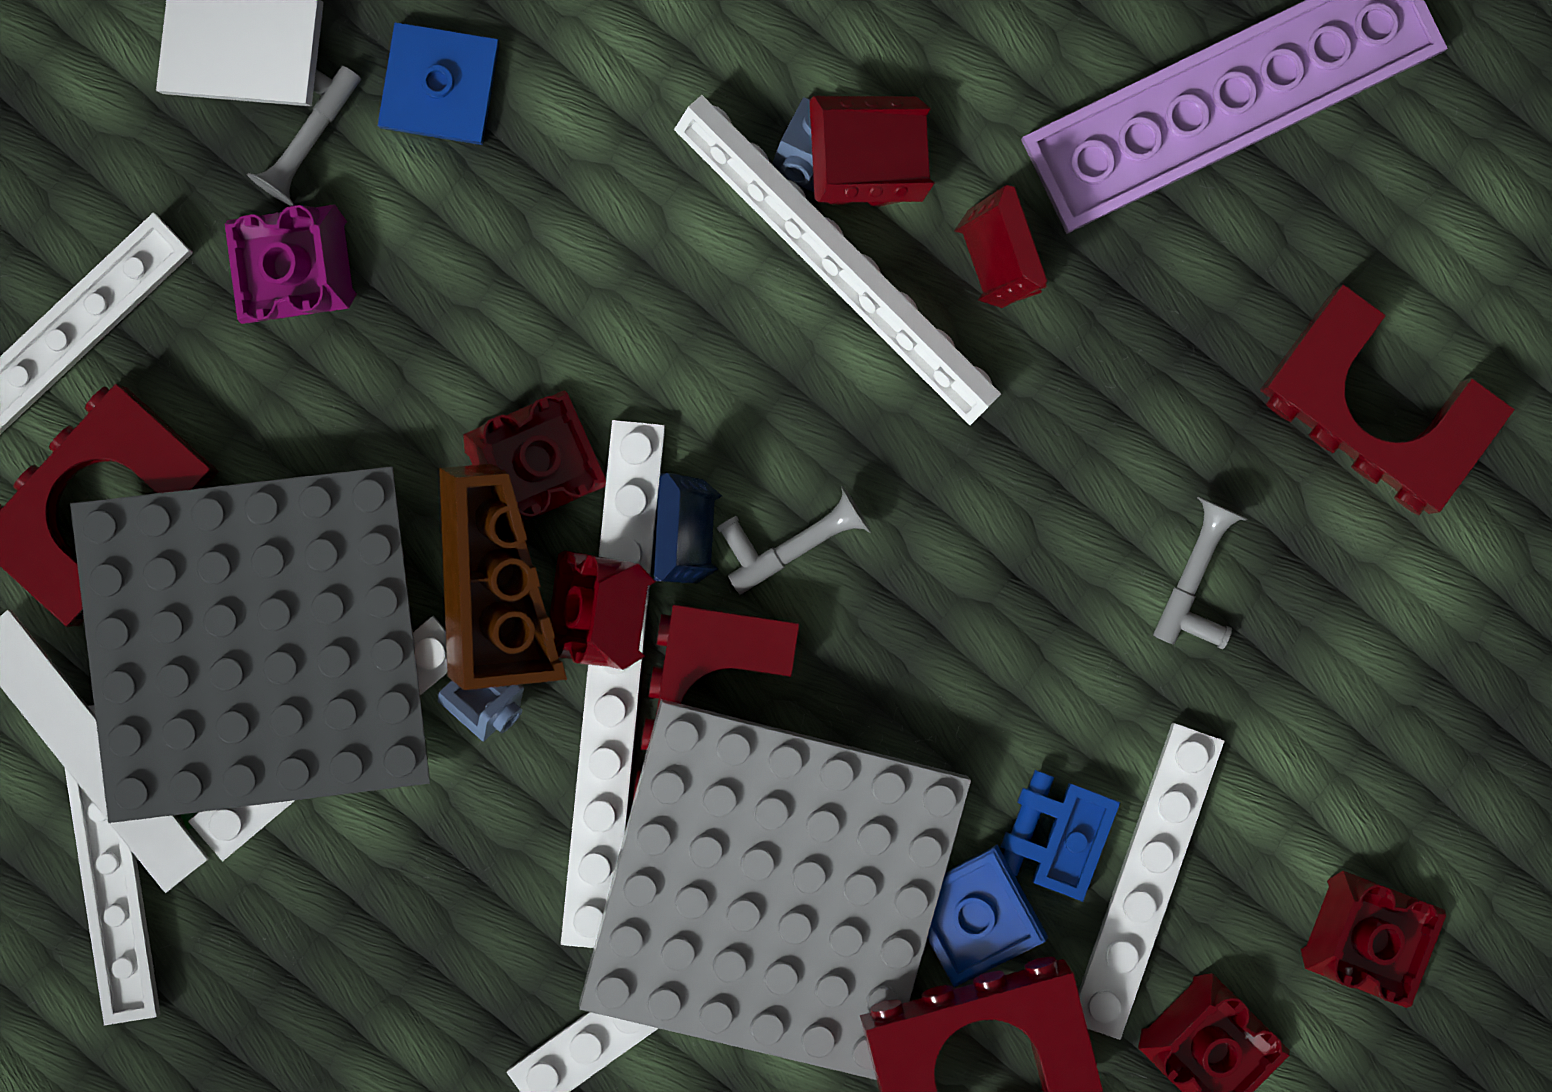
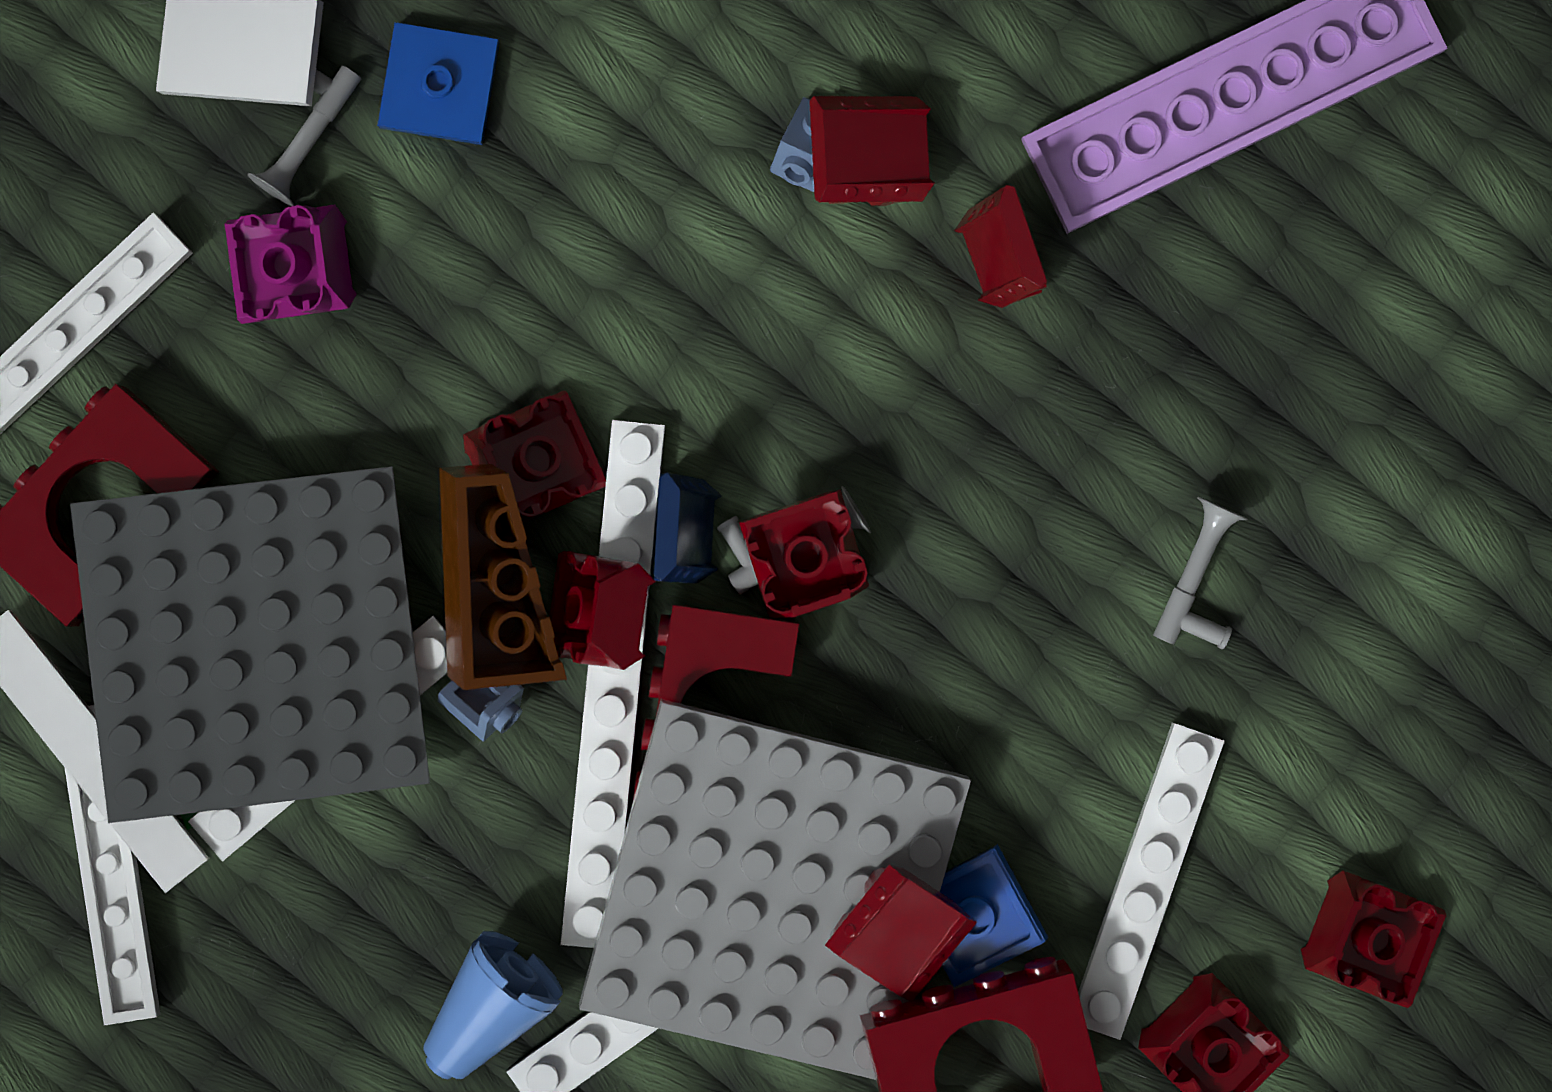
white plate [674,95,1001,425] -> none
blue plate [1000,770,1120,902] -> none
dark red arch [1260,284,1515,516] -> none
none -> medium blue cone [423,931,563,1079]
none -> dark red slope [739,489,869,619]
none -> dark red slope [825,864,977,1002]

